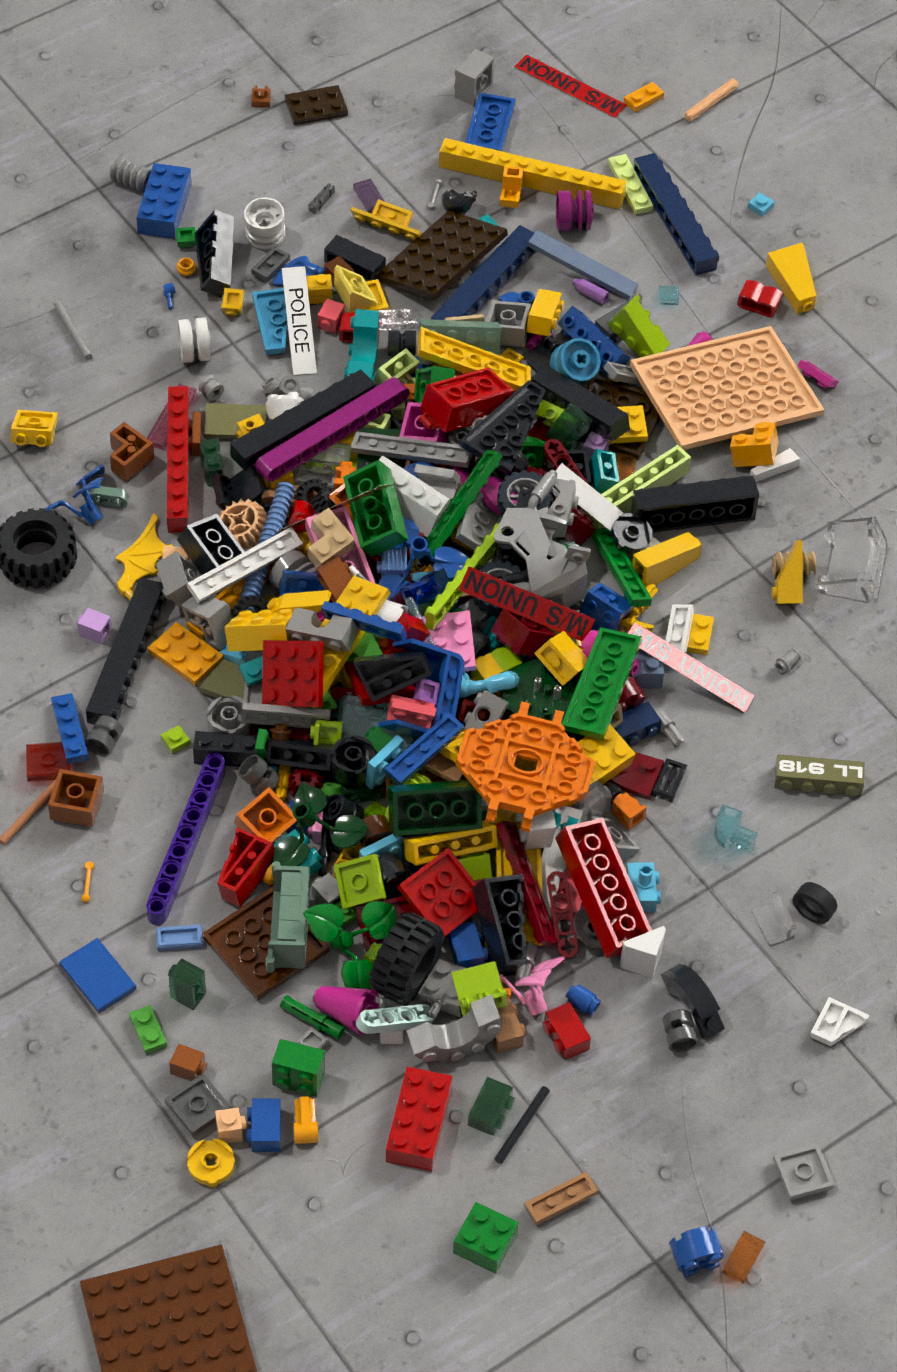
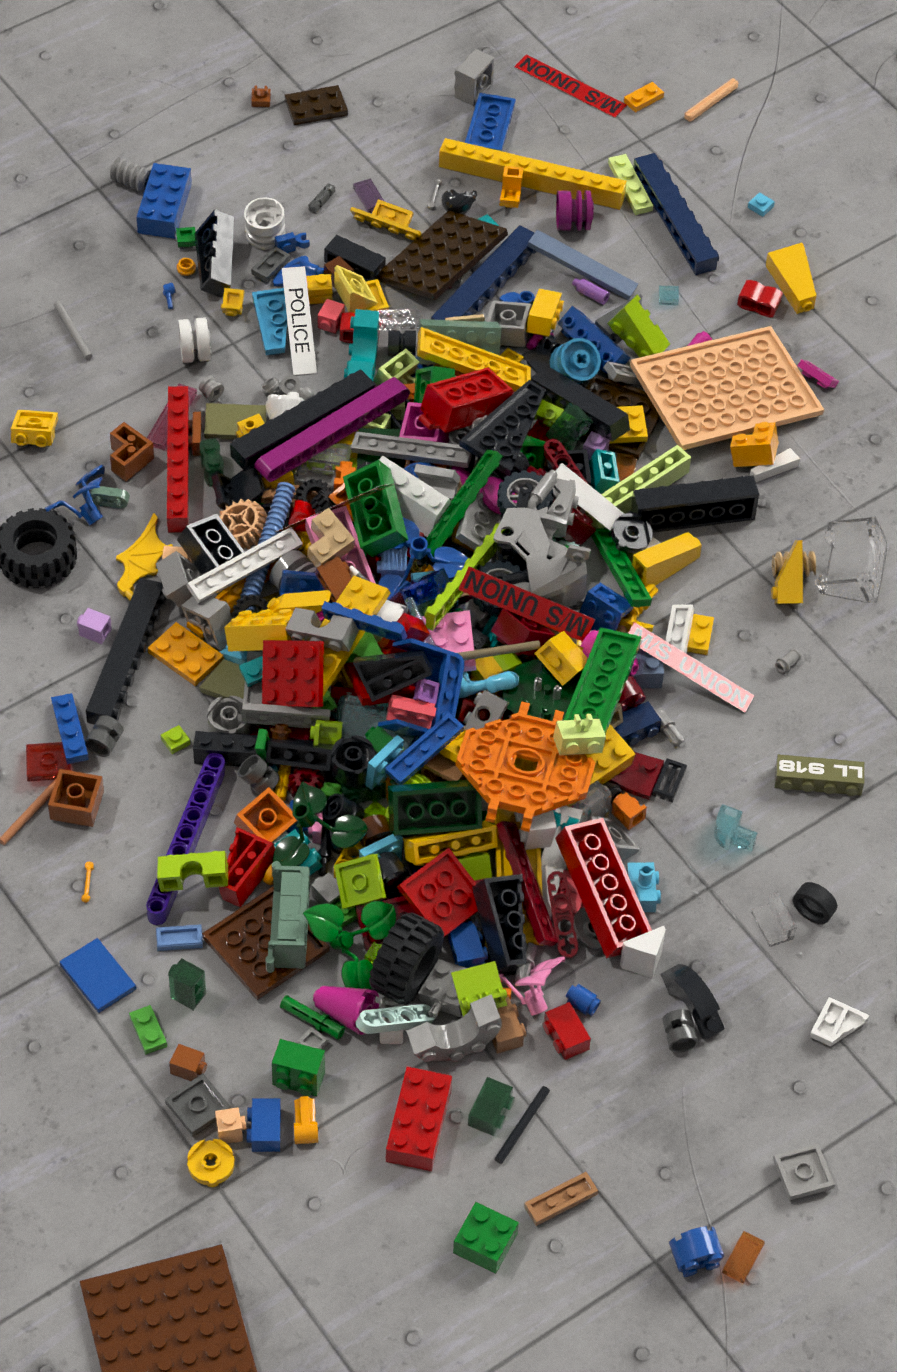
none -> lime arch [157,851,228,892]
none -> blue plate [275,232,310,253]
none -> dark tan bar [458,640,540,660]
none -> yellowish green brick [553,714,606,755]

